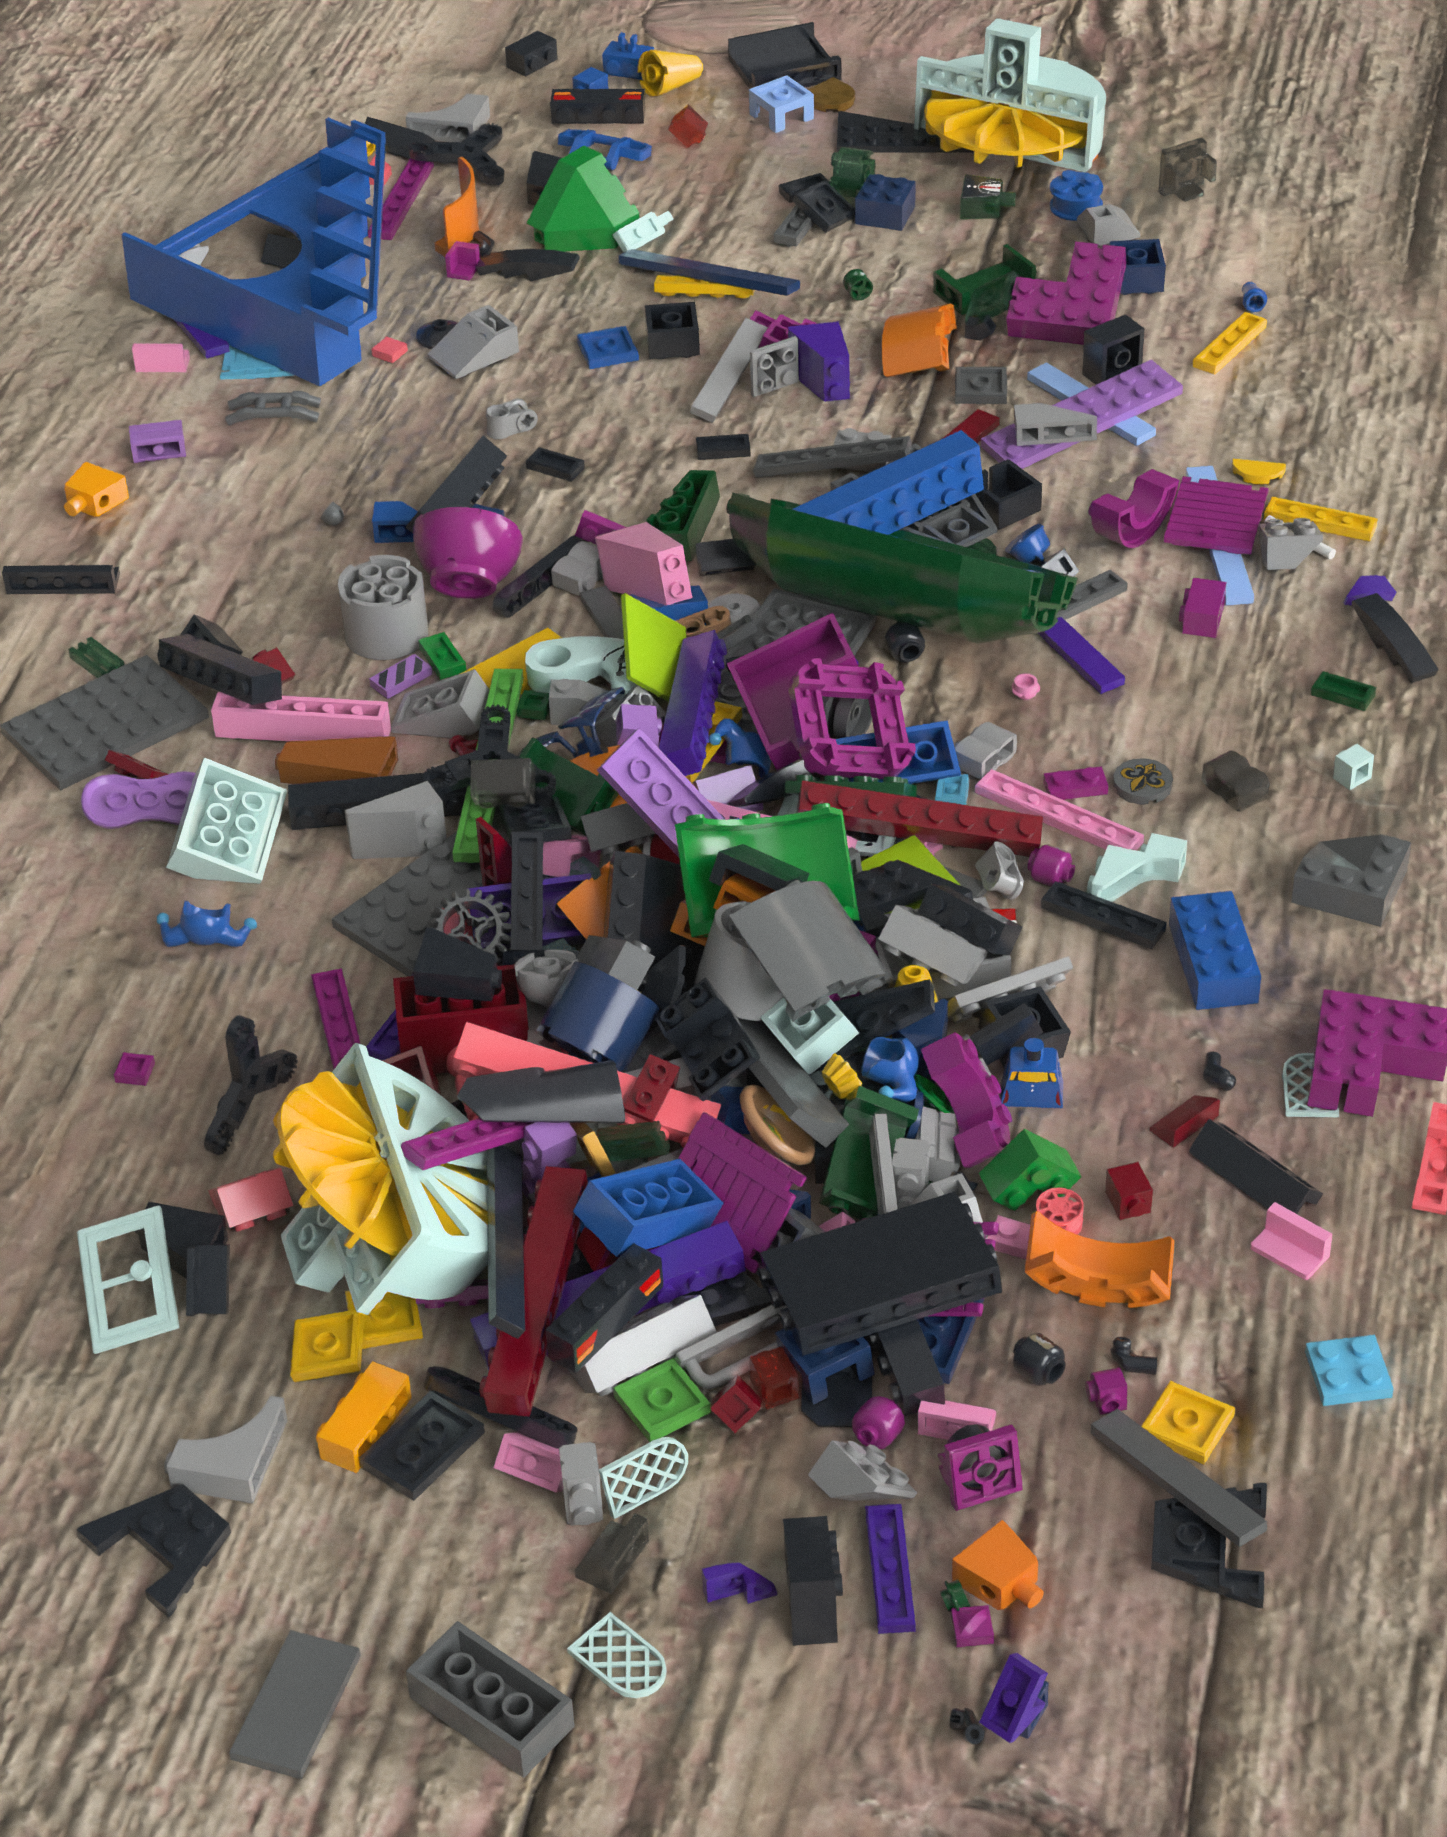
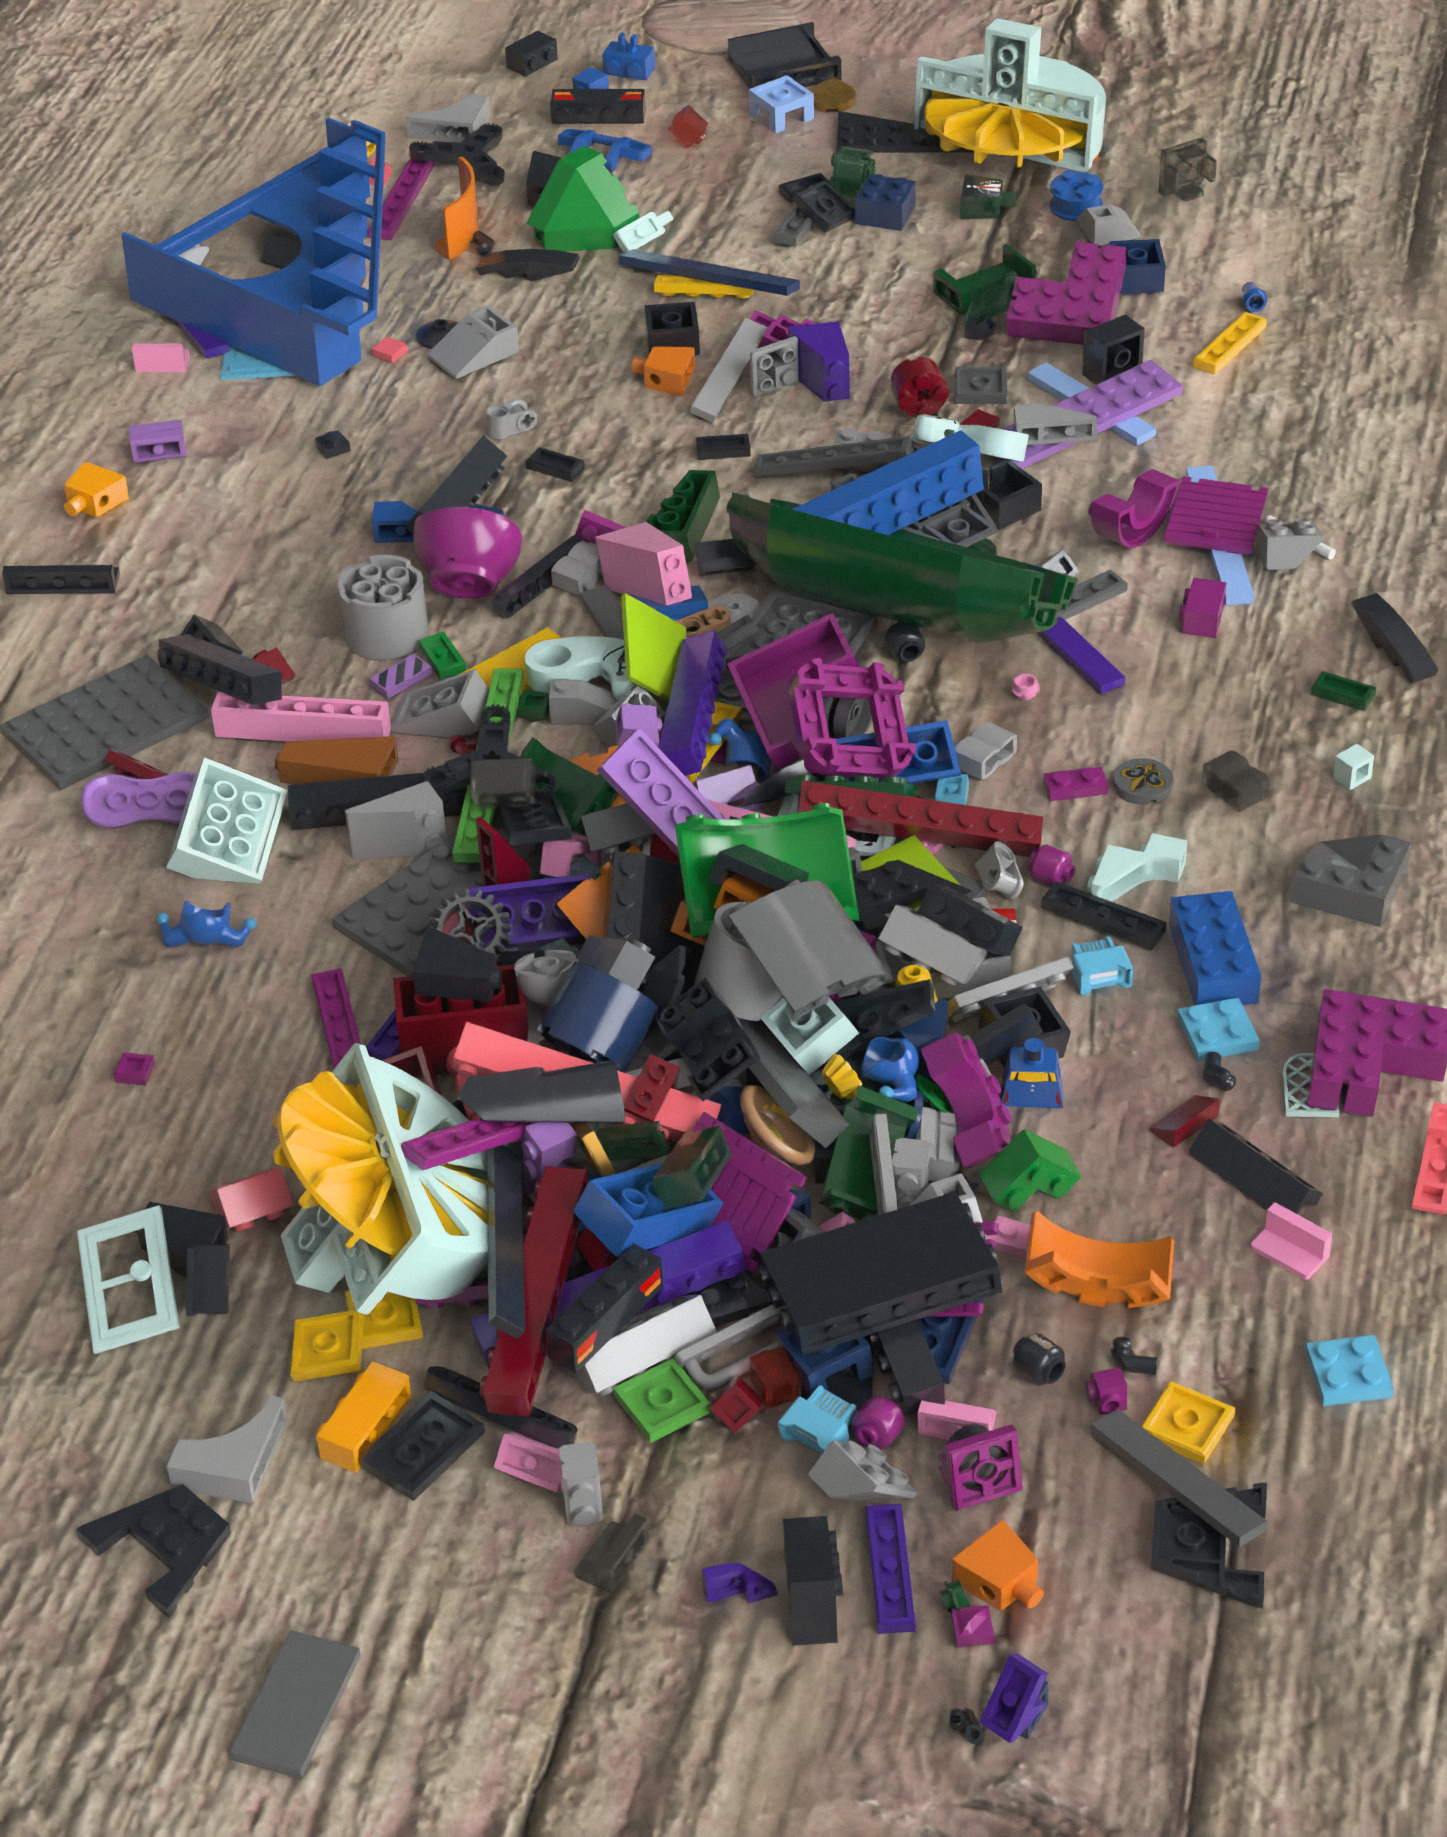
clear green tile [68,637,125,678] -> none
black piece [204,1015,298,1156] -> none
dark grey piece [225,391,321,426] -> none
dark grey hinge [320,502,344,526] -> none
black panel [365,116,436,159] -> none
dark grey brick [406,1621,575,1778] -> none
magenta panel [445,241,480,281] -> none
black plate [511,832,543,951] -> none
dark blue plant [517,687,625,758] -> none
light aqua window [567,1612,667,1698] -> none
blue tile [577,326,639,369] -> none
light aqua window [599,1437,688,1519] -> none
yellow cone [638,49,703,96] -> none
dark green wheel [843,269,873,301] -> none
orange panel [882,304,957,377] -> none
bright pink tile [975,769,1144,850] -> none
blue piece [1005,524,1050,563] -> none
coral wheel [1036,1188,1084,1235] -> none
dark red brick [1105,1162,1153,1220] -> none
yellow tile [1232,458,1286,484] -> none
yellow tile [1264,497,1378,542] -> none
dark purple slope [1343,575,1397,606] -> none
none -> black plate [315,430,351,459]
none -> orange torso [632,347,695,396]
none -> clear green brick [653,1125,732,1209]
none -> medium azure piece [777,1385,857,1456]
none -> dark red brick [890,356,950,418]
none -> light aqua animal [913,414,1029,462]
none -> medium azure piece [1071,937,1133,996]
none -> medium azure plate [1177,997,1260,1061]

